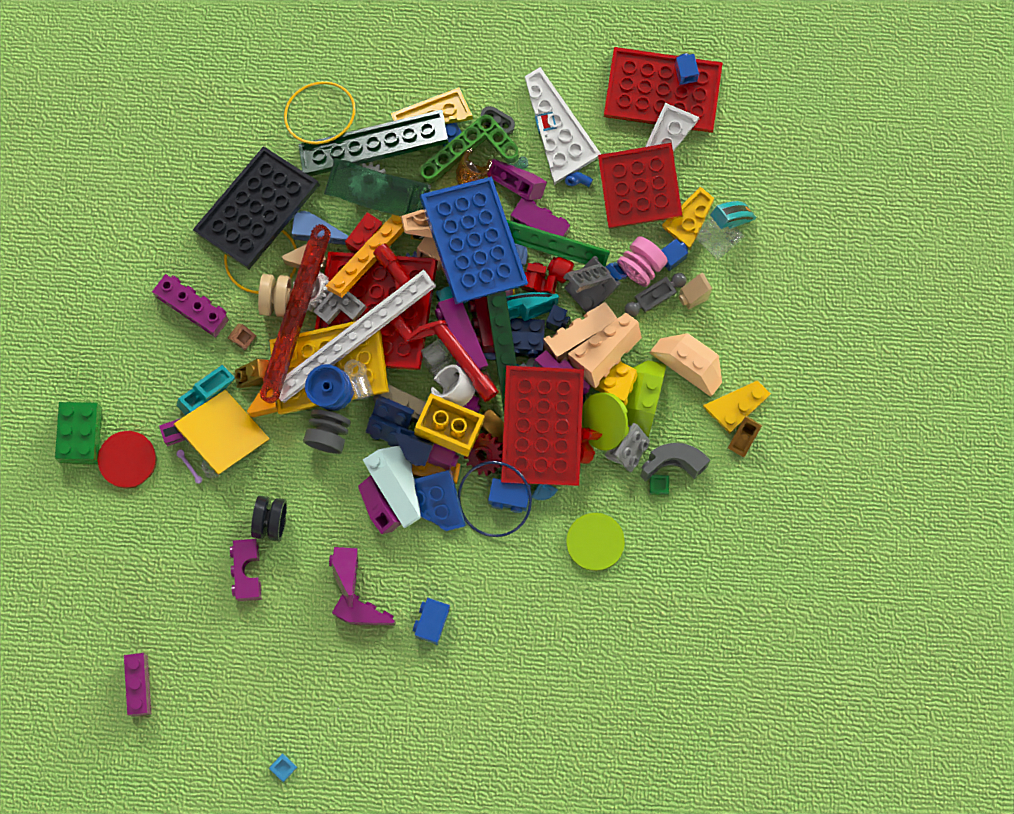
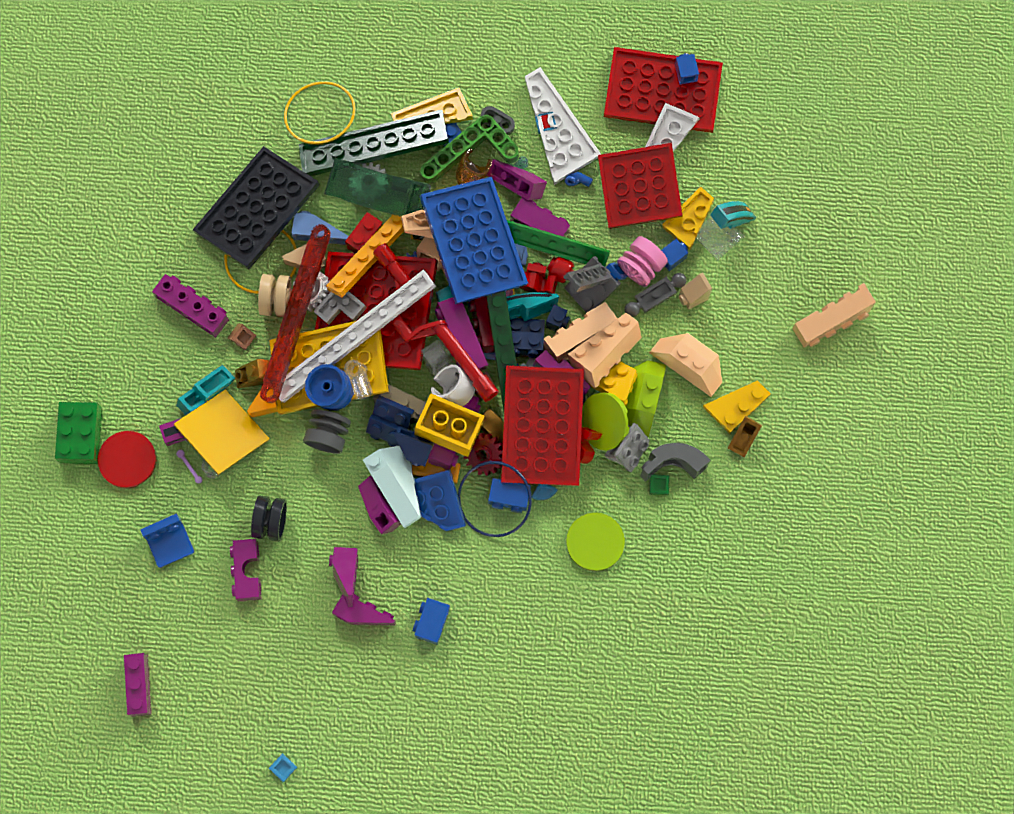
none -> blue bracket [140,513,195,568]
none -> light nougat wedge [792,283,876,348]

